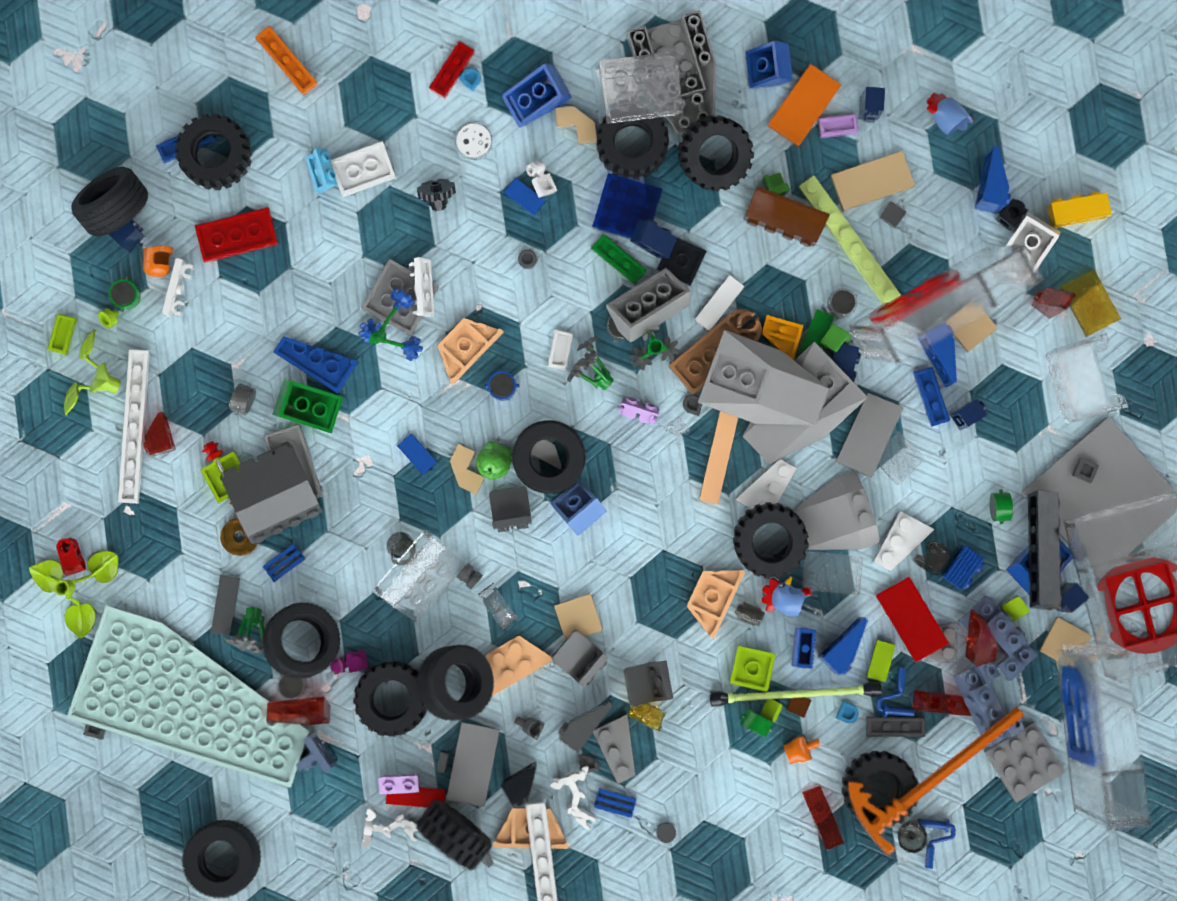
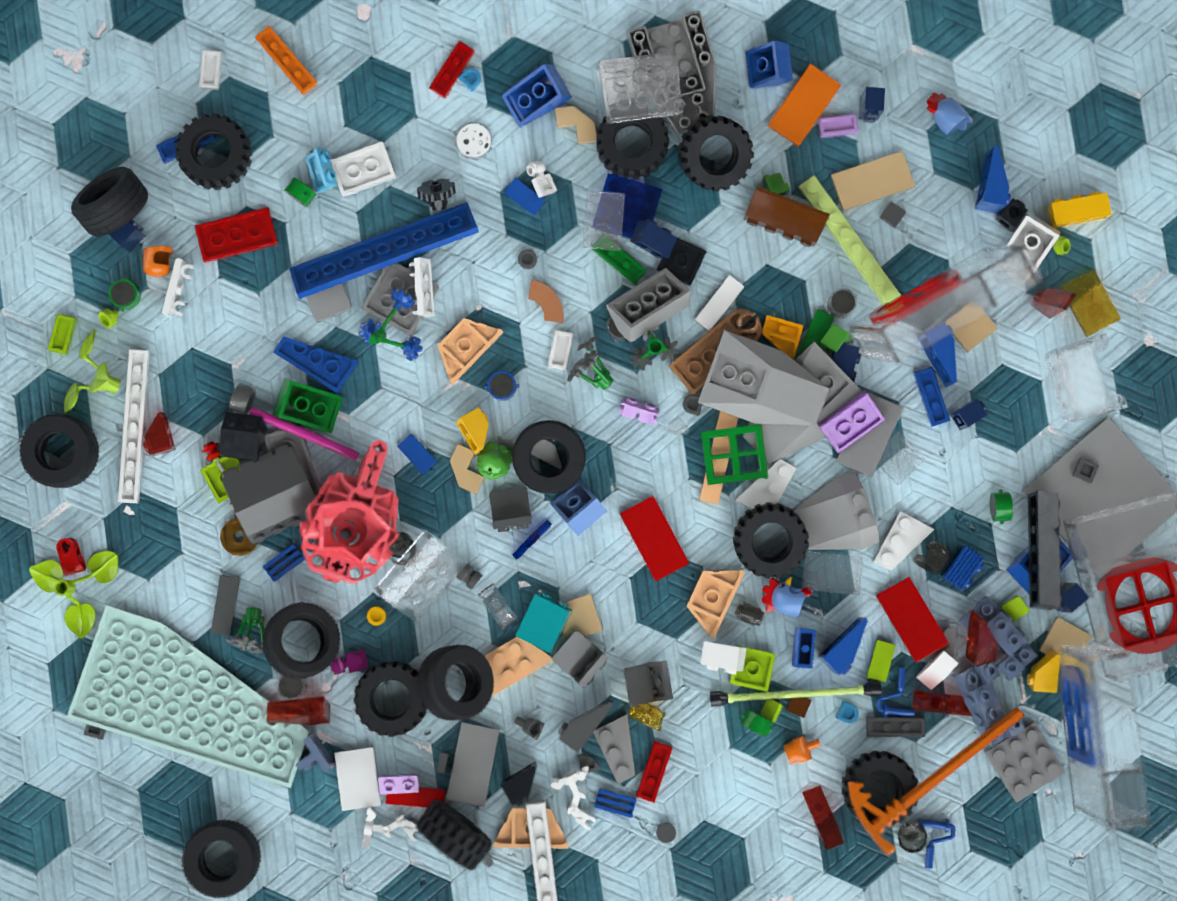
none -> black tyre [19,414,99,488]
none -> white tile [199,50,222,90]
none -> black slope [220,412,268,462]
none -> dark pink piece [249,407,360,461]
none -> green piece [284,177,317,207]
none -> blue plate [289,202,479,299]
none -> coral piece [300,440,399,584]
none -> light grey tile [306,284,352,323]
none -> white tile [334,747,381,811]
none -> yellow tile [367,606,387,626]
none -> yellow slope [456,407,489,455]
none -> clear blue tile [512,520,552,560]
none -> teal brick [515,592,573,653]
none -> nougat tile [528,279,564,323]
none -> clear tile [582,190,625,251]
none -> red tile [620,496,690,582]
none -> red tile [636,741,673,803]
none -> white brick [700,641,747,674]
none -> green window [701,424,768,485]
none -> tile [818,390,885,453]
none -> white slope [916,650,959,690]
none -> yellow slope [1027,650,1061,693]
none -> lime plate [1053,236,1070,255]

